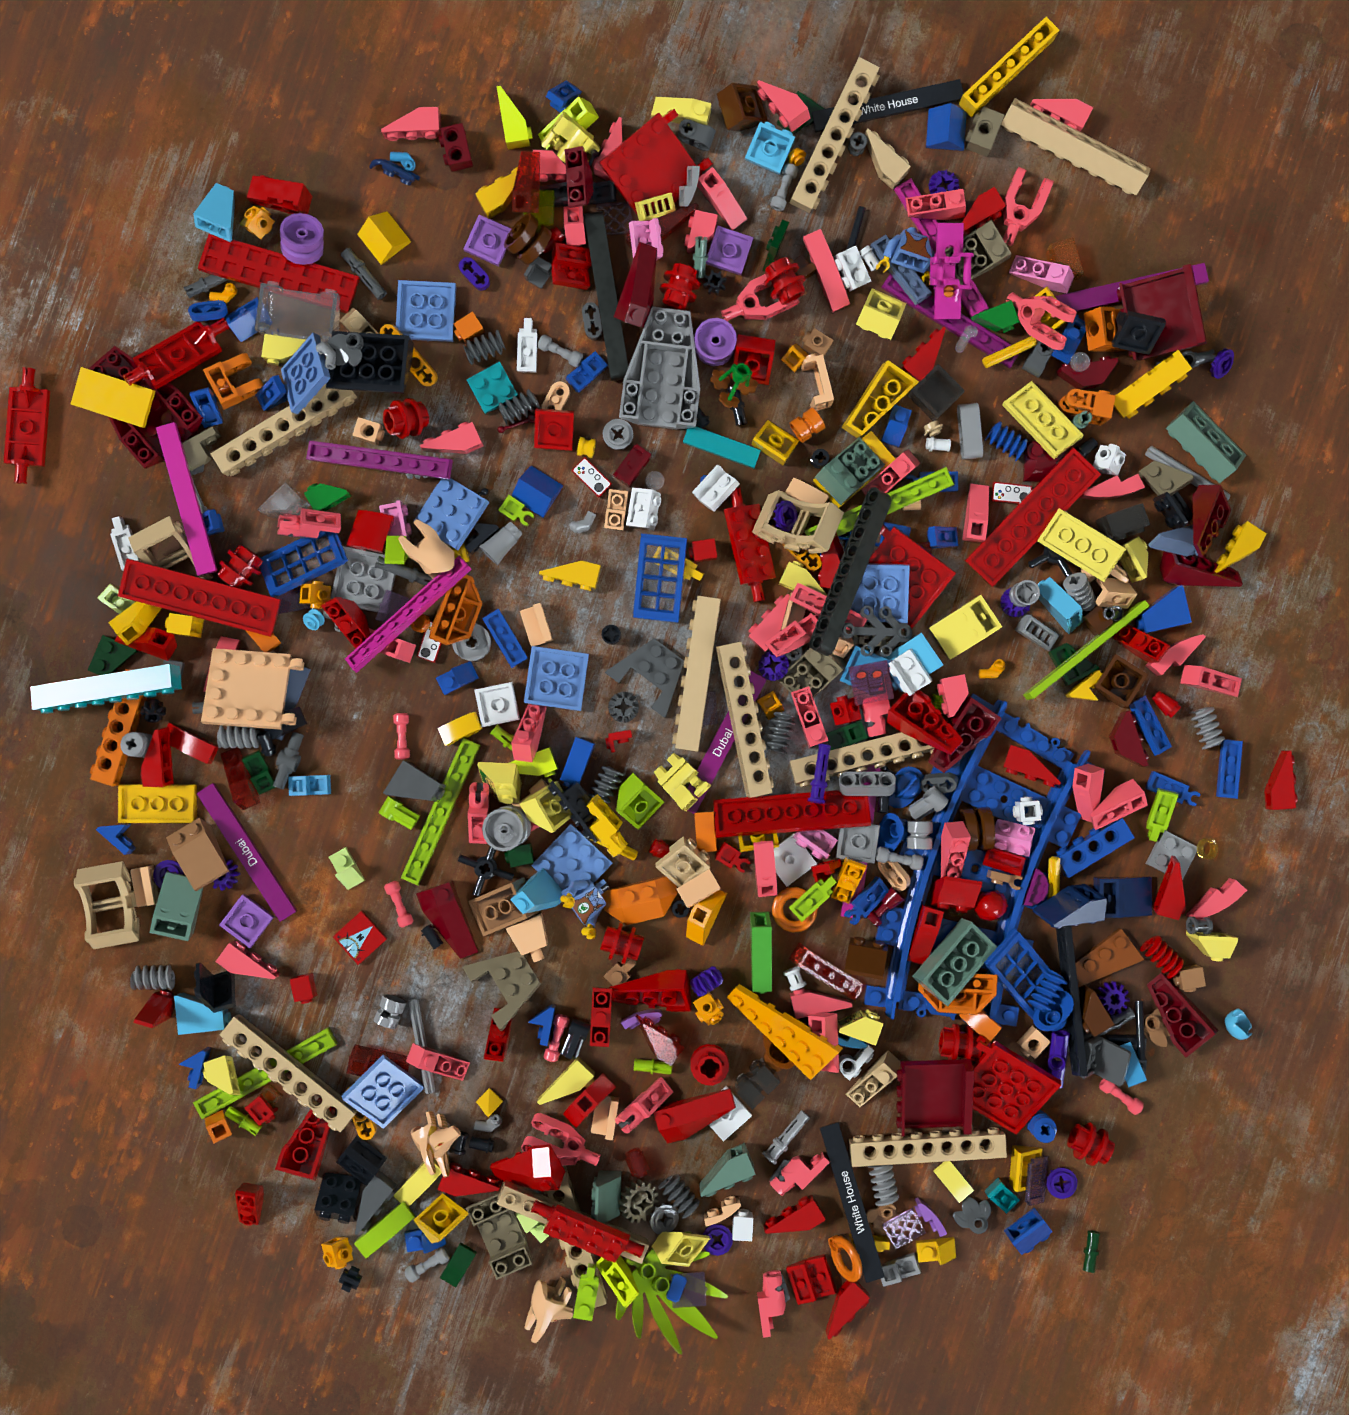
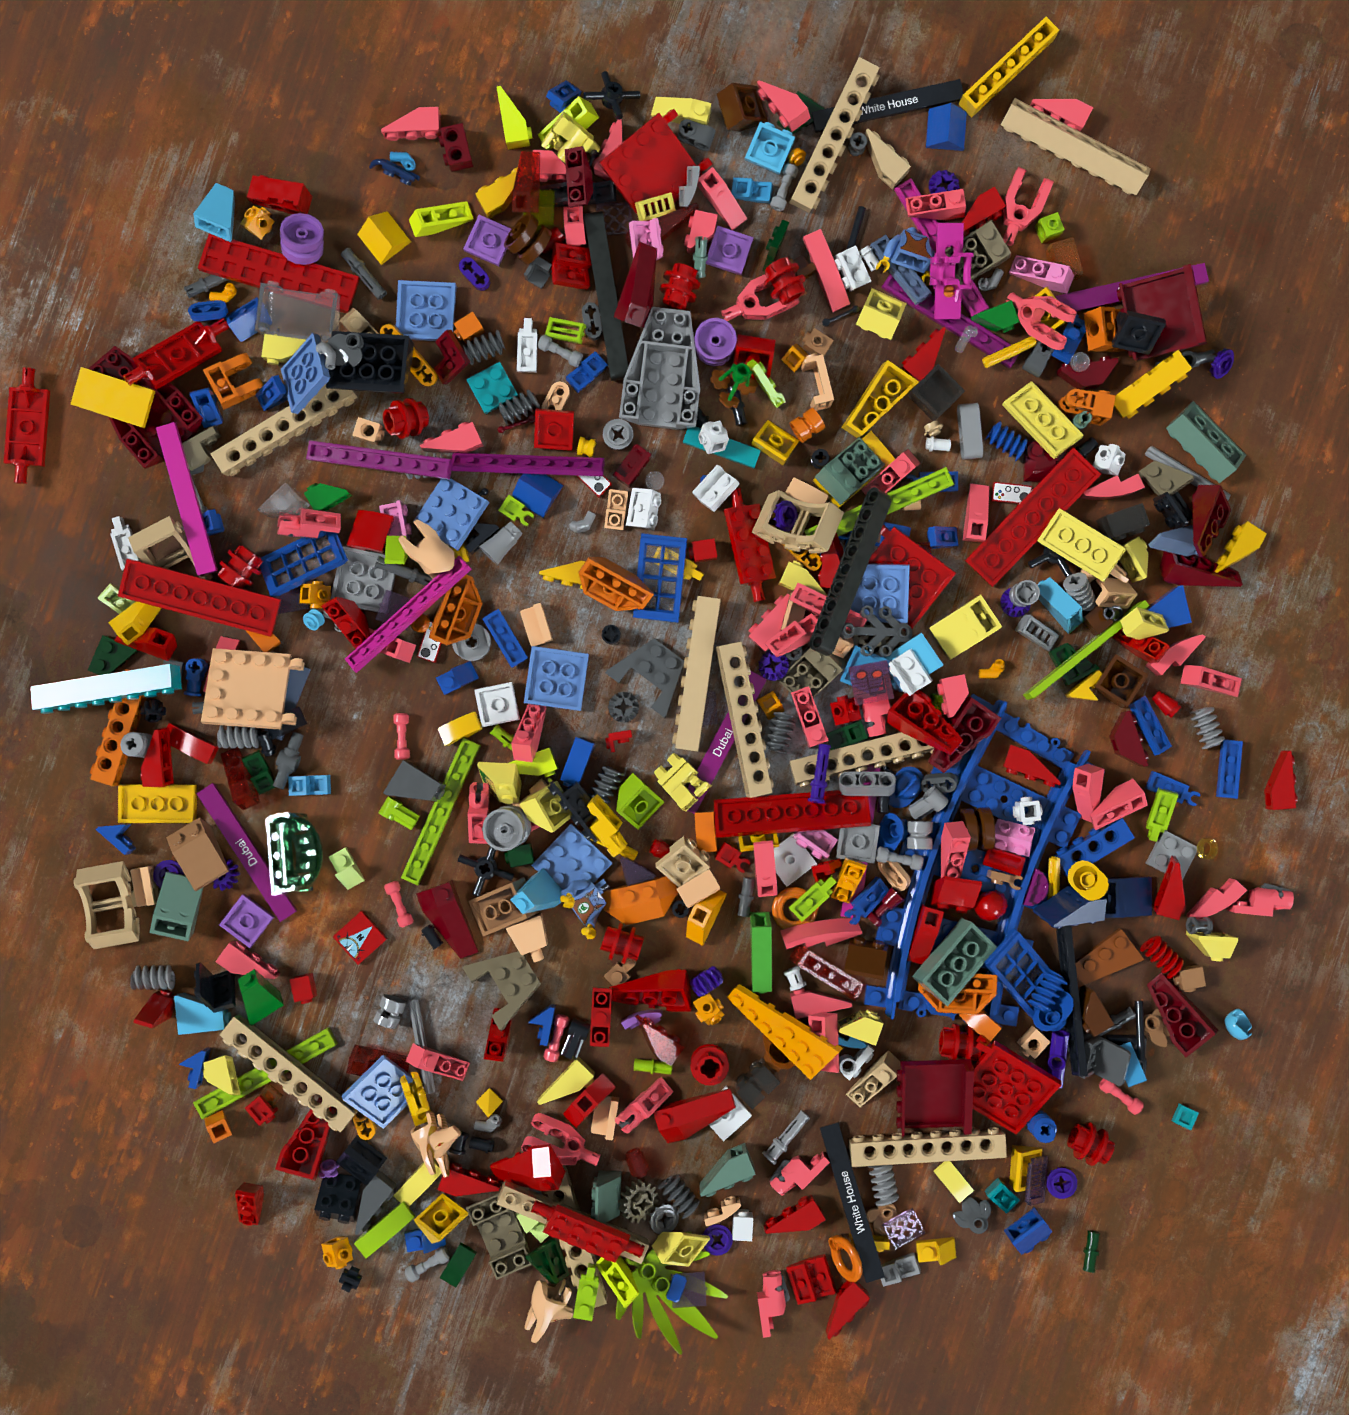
yellow brick [165,613,204,638] -> none
lime axle [225,1106,263,1136] -> none
black gear [703,270,727,296] -> none
blue slope [881,405,912,448] -> none
medium lavender slope [914,1198,947,1237] -> none
dark tan brick [965,106,1004,157] -> none
dark purple gear [1097,981,1130,1015] -> none
none -> blue connector [184,658,208,697]
none -> green slope [238,969,284,1026]
none -> clear green piece [265,812,323,895]
none -> medium lavender plate [319,1159,340,1178]
none -> yellow plate [400,1072,431,1127]
none -> neon yellow slope [409,201,474,237]
none -> dark red plate [434,330,470,385]
none -> magenta tile [451,453,605,476]
none -> dark green wing [525,1238,570,1284]
none -> lime tile [545,317,586,344]
none -> orange wedge [578,557,654,611]
none -> black bar [584,71,640,120]
none -> clear purple slope [620,856,656,886]
none -> white brick [698,421,729,454]
none -> dark azure slope [731,177,773,204]
none -> dark grey pin [737,877,755,917]
none -> lime hinge [747,359,786,408]
none -> coral slope [780,918,863,949]
none -> black hinge [822,305,859,327]
none -> light grey arm [978,268,1004,291]
none -> lime brick [1035,212,1065,244]
none -> yellow piece [1068,860,1109,901]
none -> light yellow slope [1120,607,1169,640]
none -> teal plate [1171,1103,1199,1130]
none -> coral plate [1227,883,1294,917]

